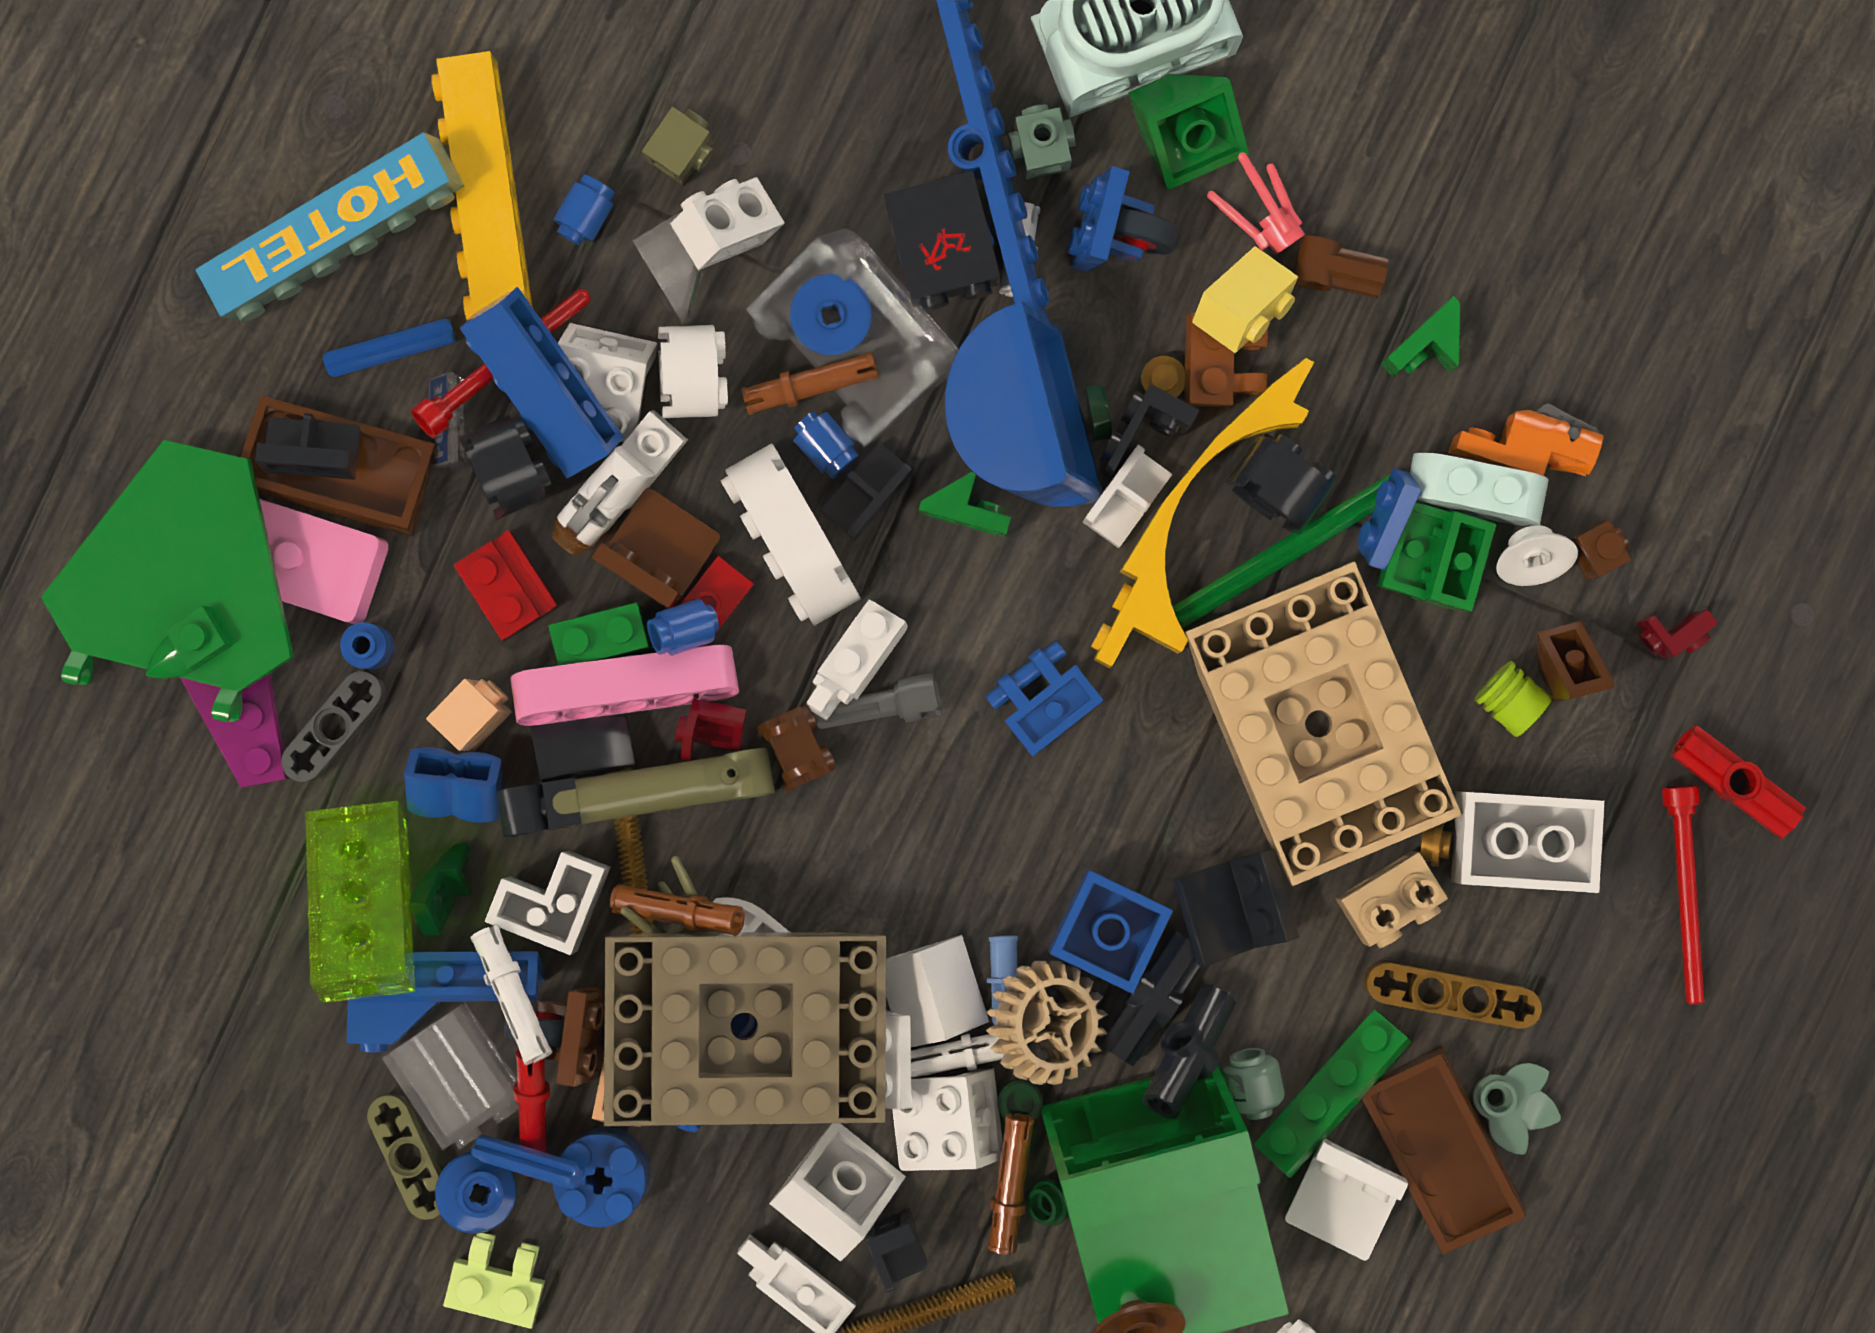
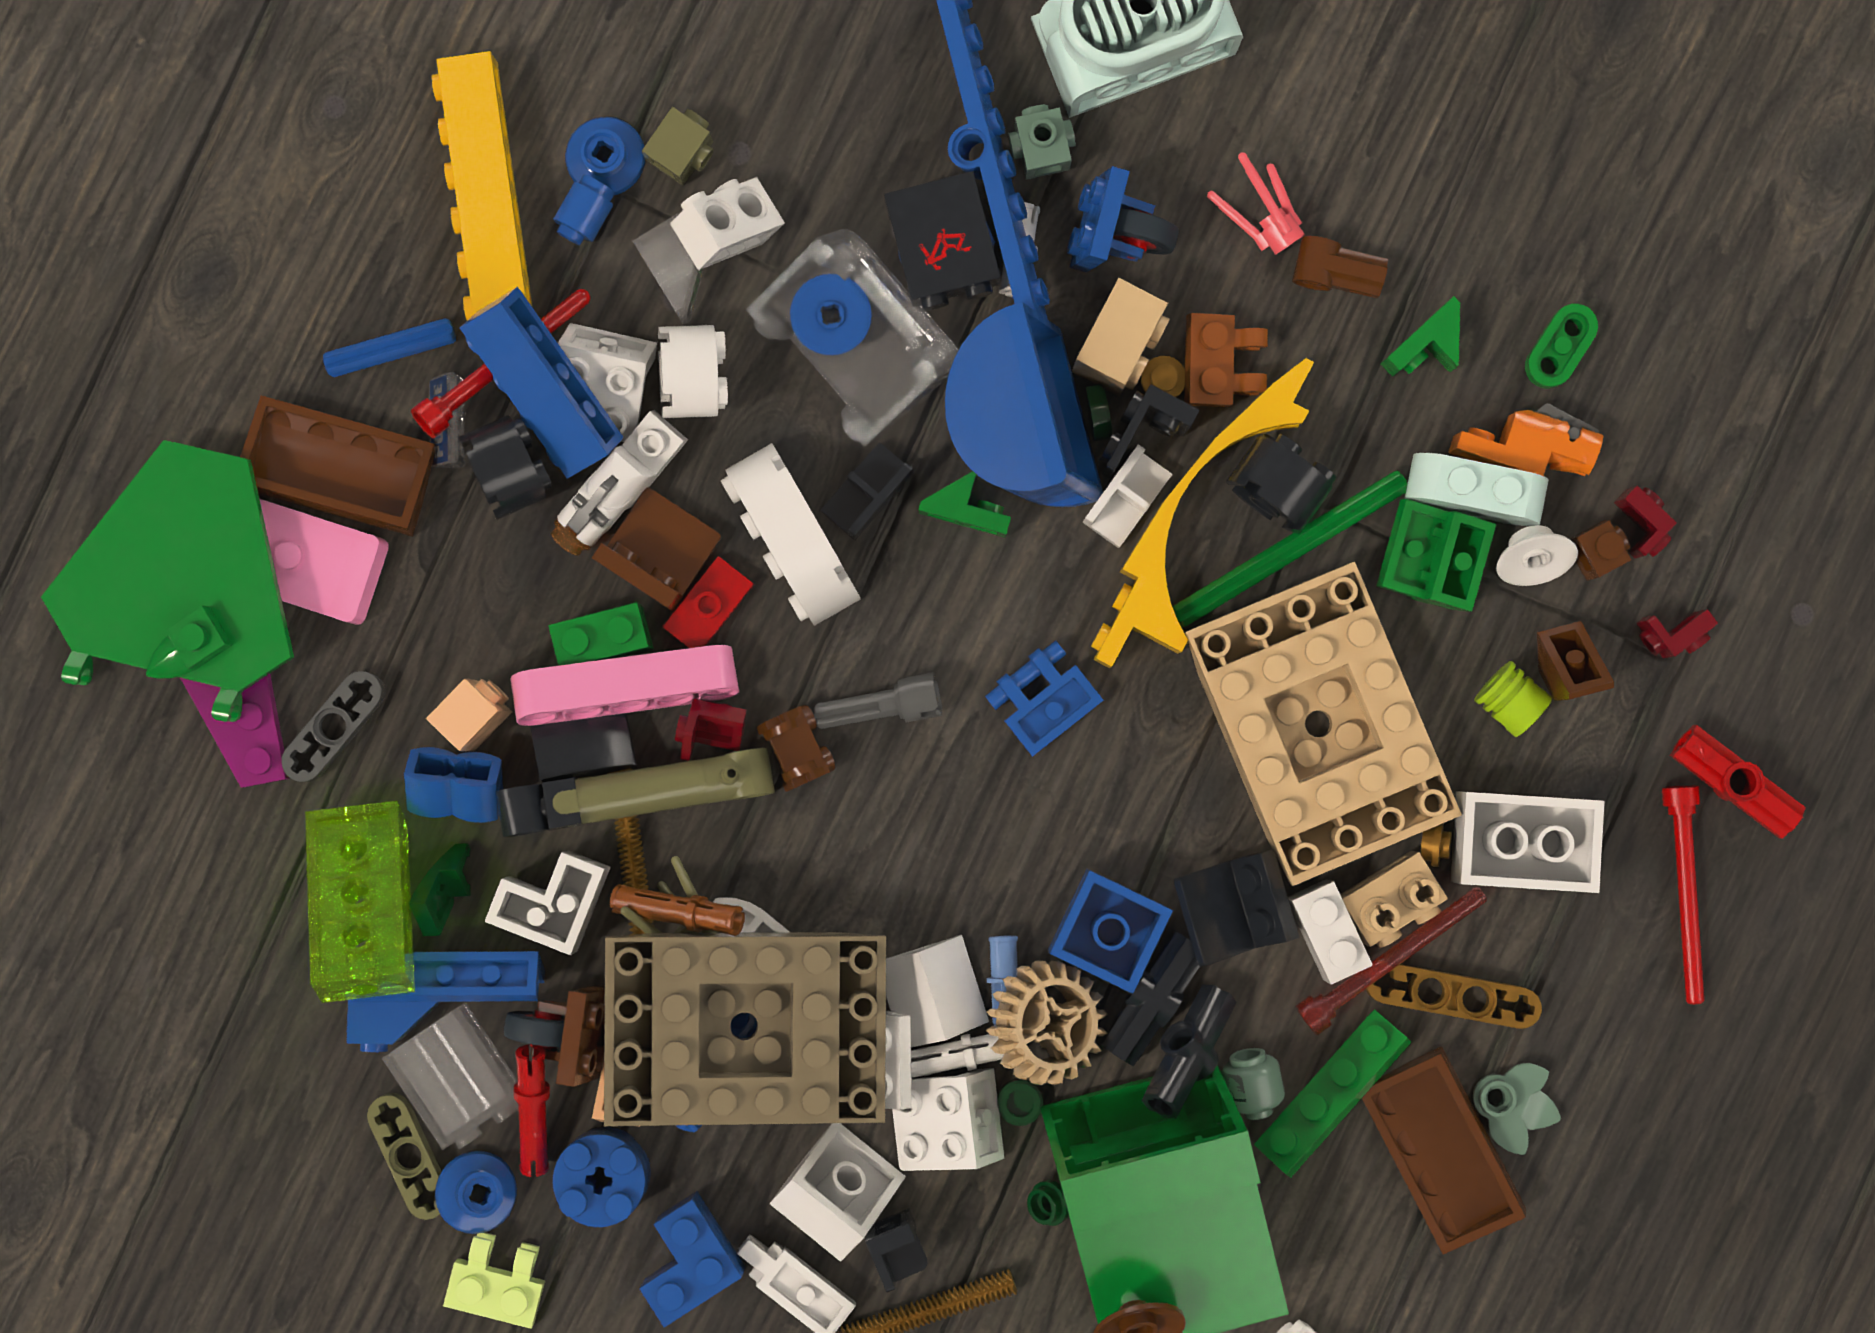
brick [195,132,465,322] -> none
black panel [255,413,361,480] -> none
blue brick [340,622,395,670] -> none
red plate [453,530,559,642] -> none
white pin [470,925,553,1065] -> none
blue axle [471,1134,585,1190] -> none
blue brick [647,599,719,656] -> none
dark orange pin [742,351,880,415] -> none
blue brick [793,411,859,479] -> none
white hinge [807,599,908,721] -> none
dark orange pin [988,1113,1035,1254] -> none
green slope [1128,74,1249,191] -> none
light yellow brick [1192,246,1298,353] -> none
white bracket [1285,1139,1408,1261] -> none
blue plate [1358,468,1421,570] -> none
none -> blue piece [565,117,645,195]
none -> blue brick [639,1191,746,1327]
none -> tan brick [1072,278,1170,397]
none -> white brick [1288,879,1373,985]
none -> clear red piece [1295,887,1487,1036]
none -> green plate [1525,304,1598,389]
none -> dark red bracket [1613,485,1677,559]

